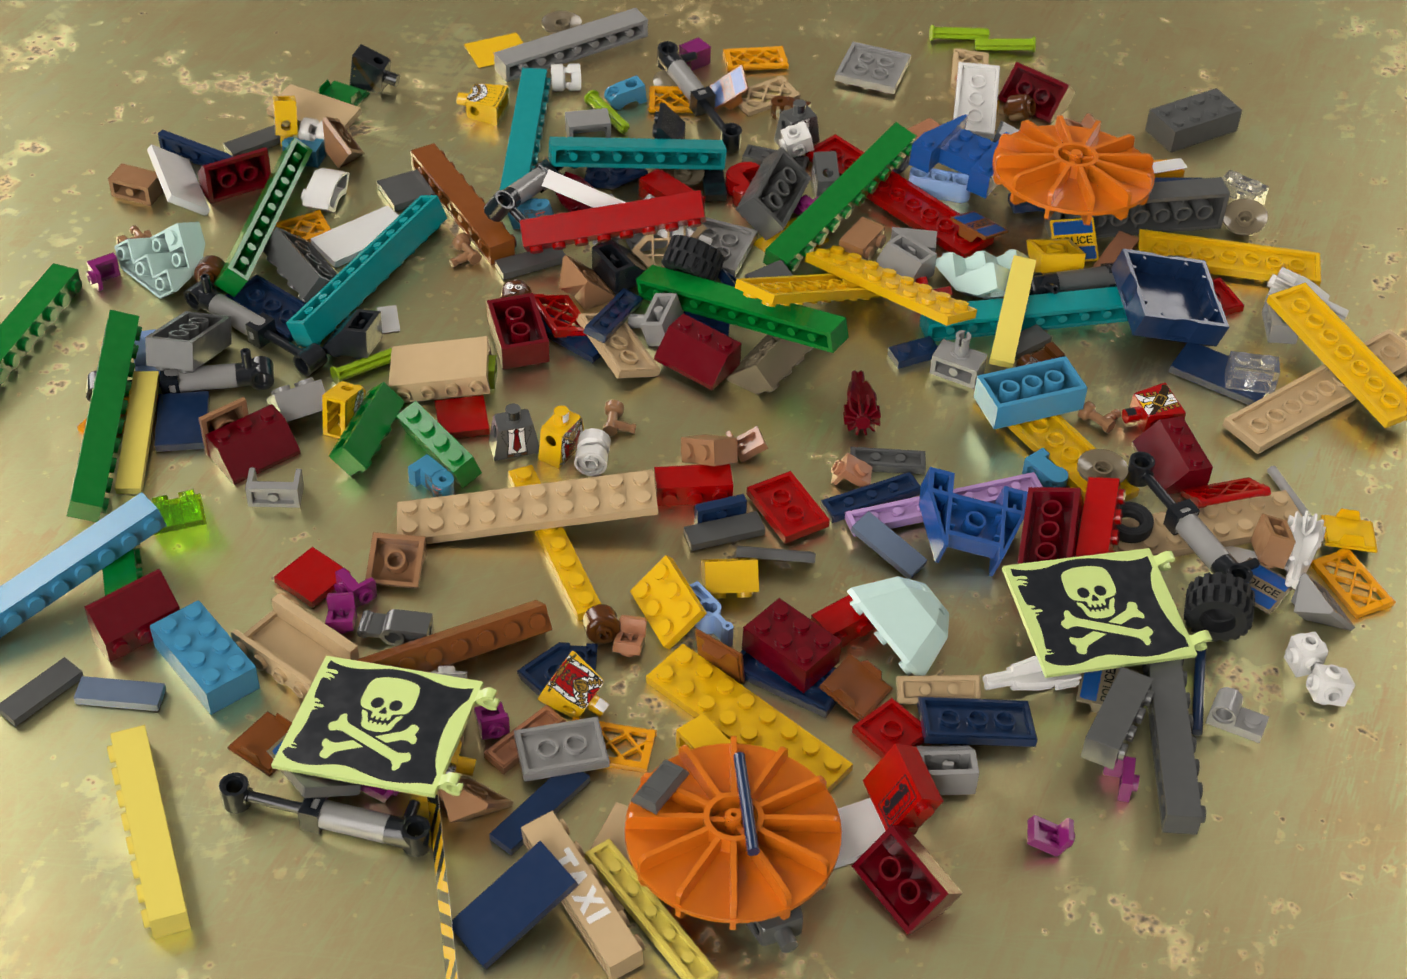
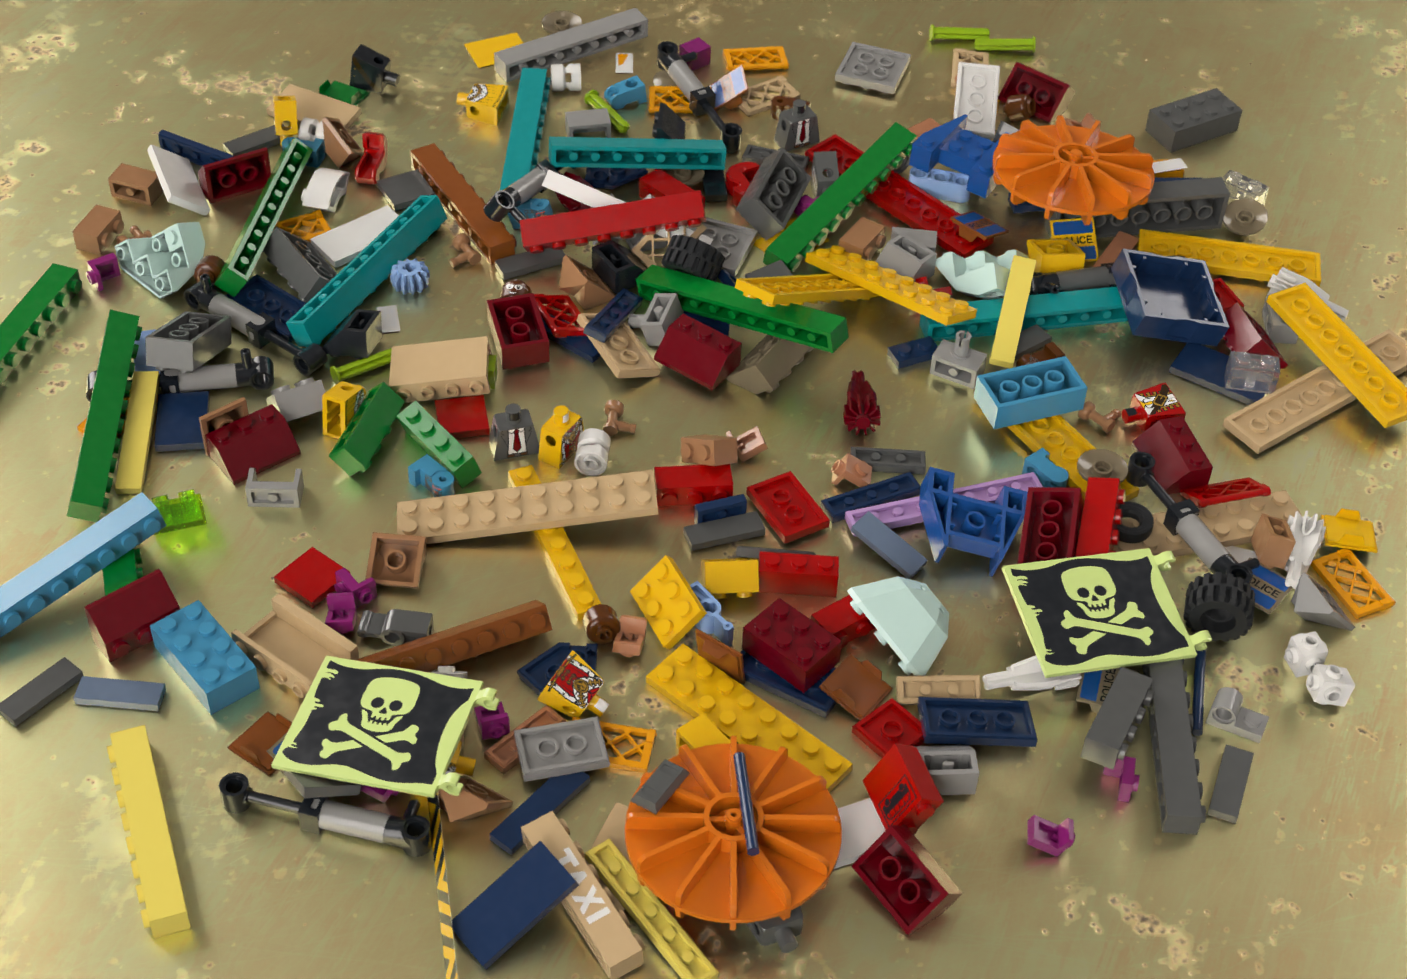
white brick [779,121,814,158] -> none
light grey piece [1267,466,1313,518] -> none
none -> medium nougat brick [72,205,124,255]
none -> red animal [355,132,388,185]
none -> light blue gear [390,258,430,295]
none -> white sticker [616,53,633,73]
none -> red brick [758,551,839,597]
none -> dark grey tile [1207,745,1254,824]
none -> dark red slope [1223,303,1289,371]

